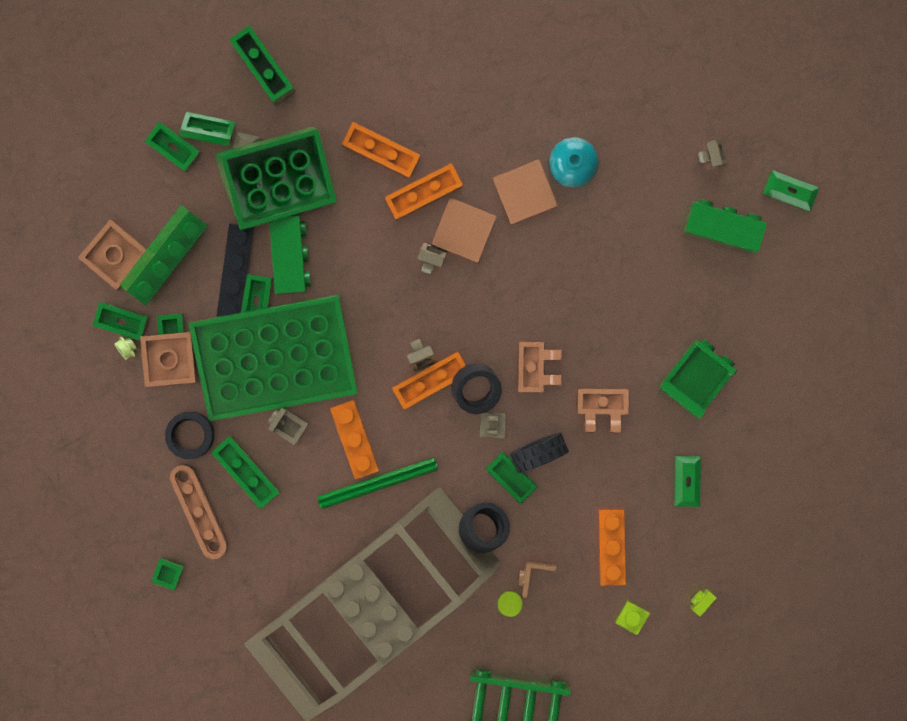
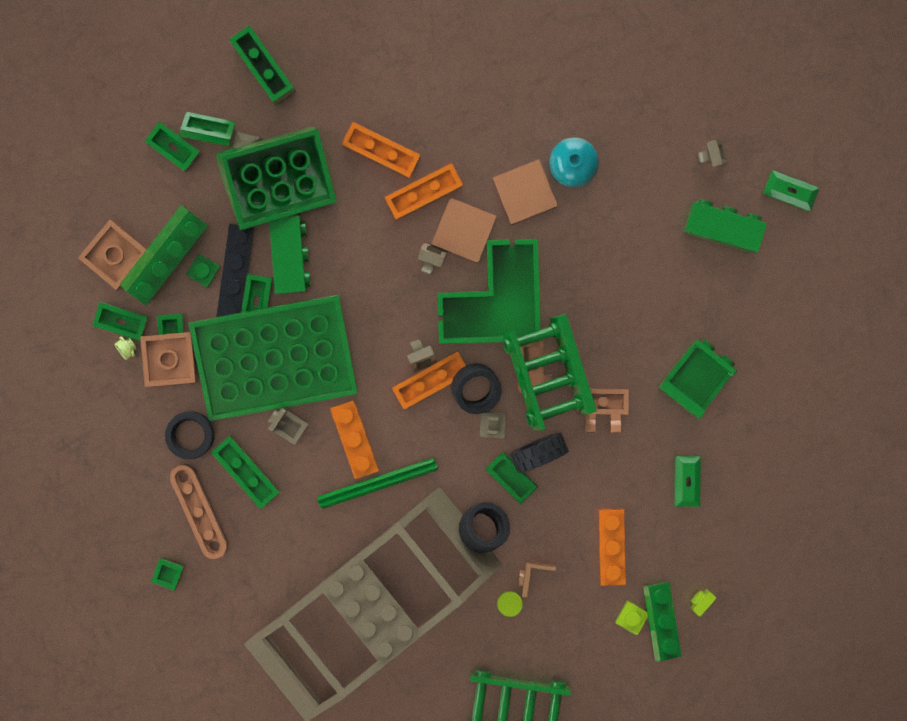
none -> green plate [186,253,221,288]
none -> green piece [438,239,541,344]
none -> green fence [503,314,597,431]
none -> green plate [643,582,682,662]

